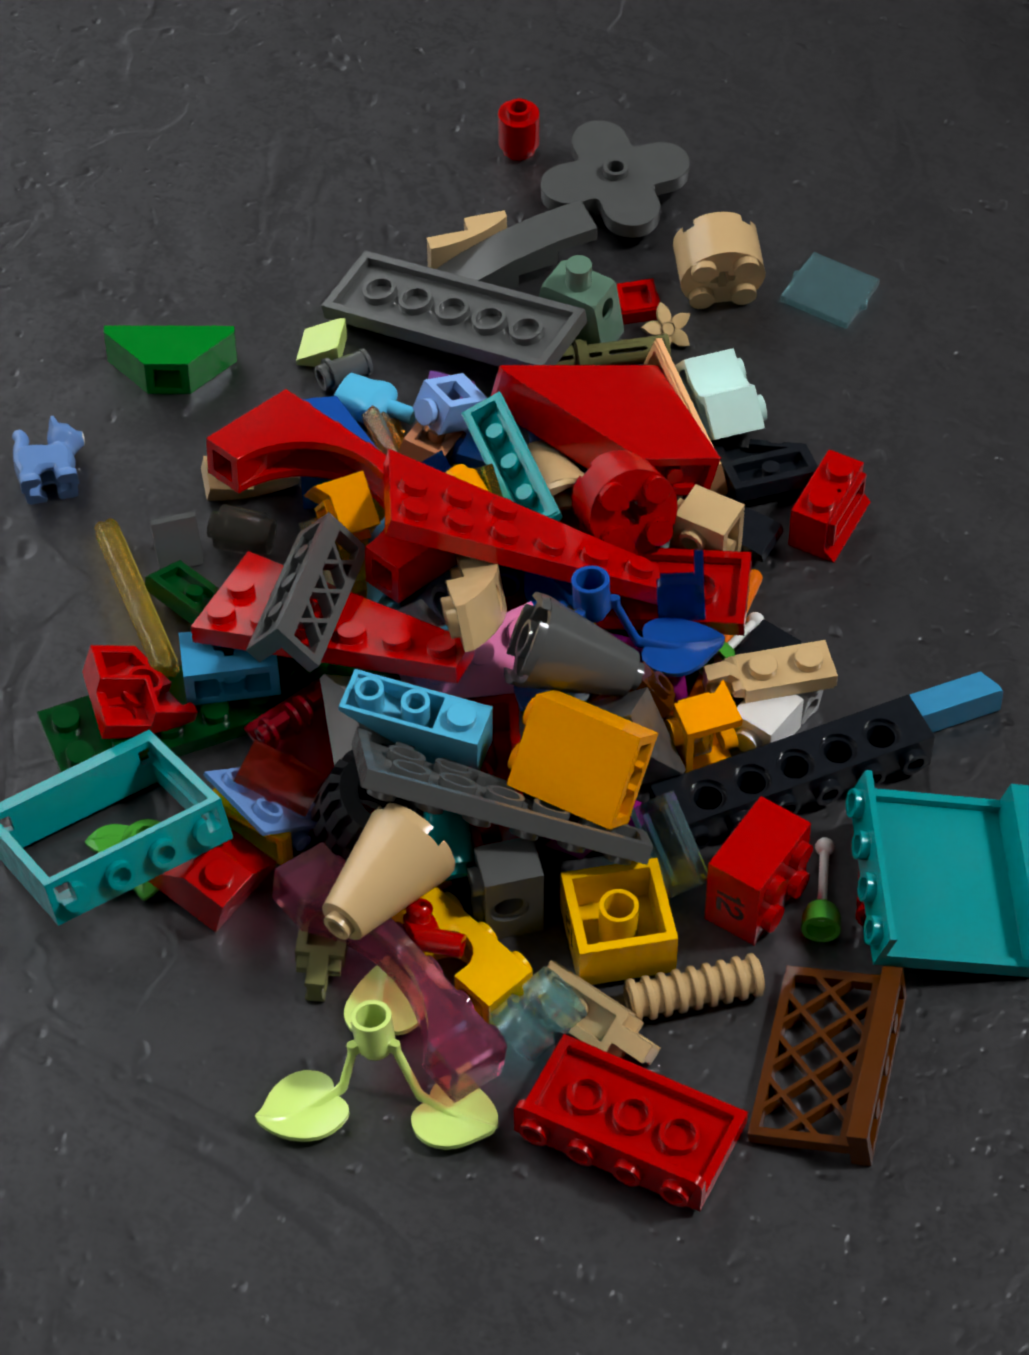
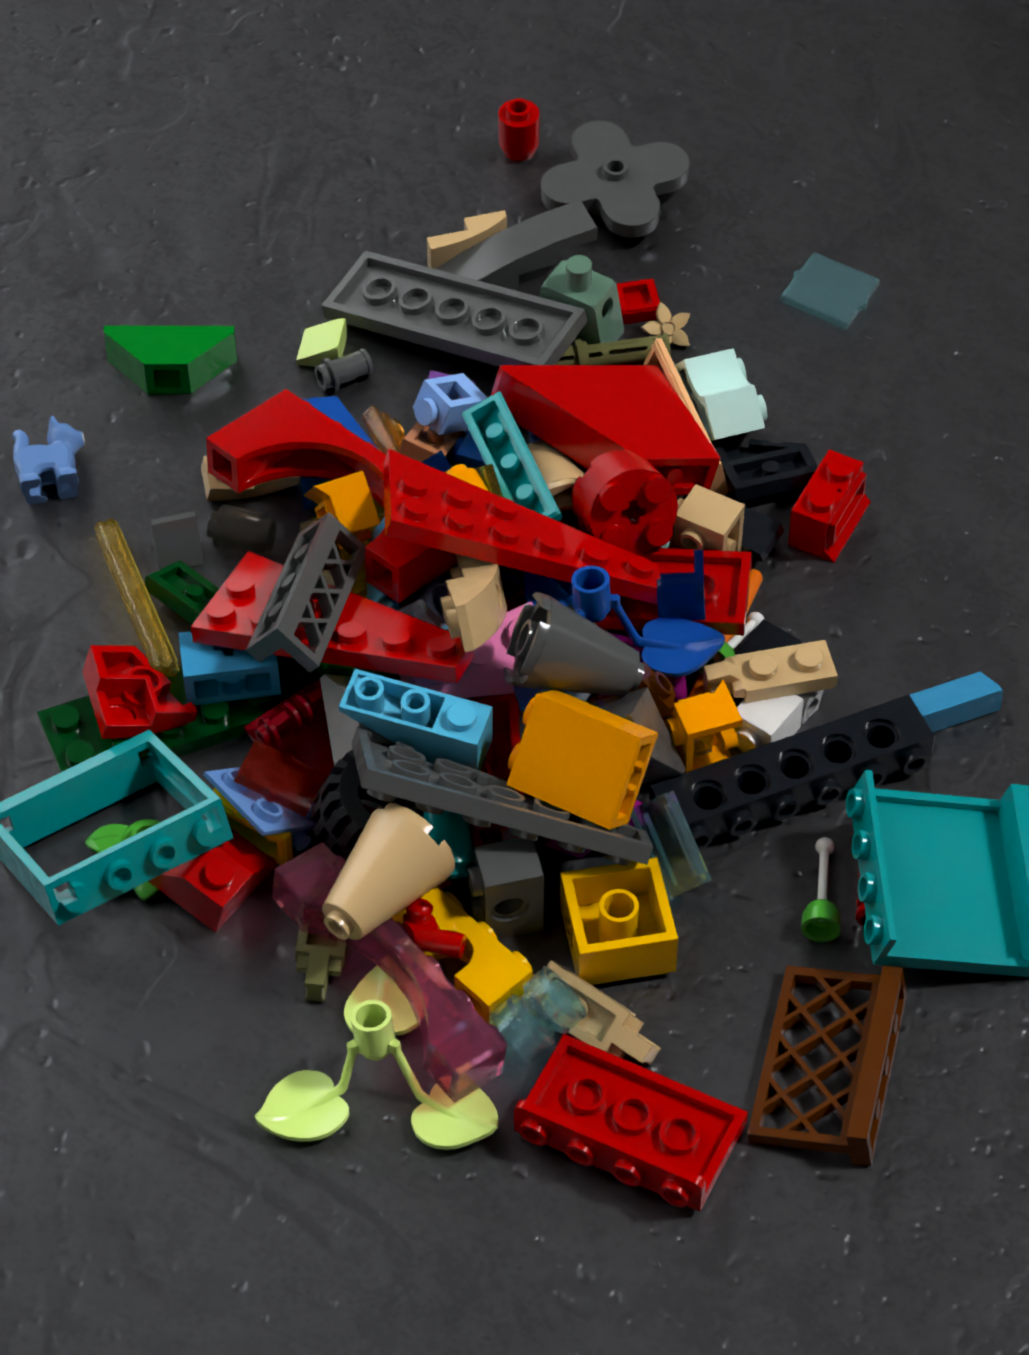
medium azure piece [334,373,416,425] -> none
tan piece [623,953,765,1021] -> none
tan brick [673,212,765,309] -> none
red brick [704,796,813,946] -> none

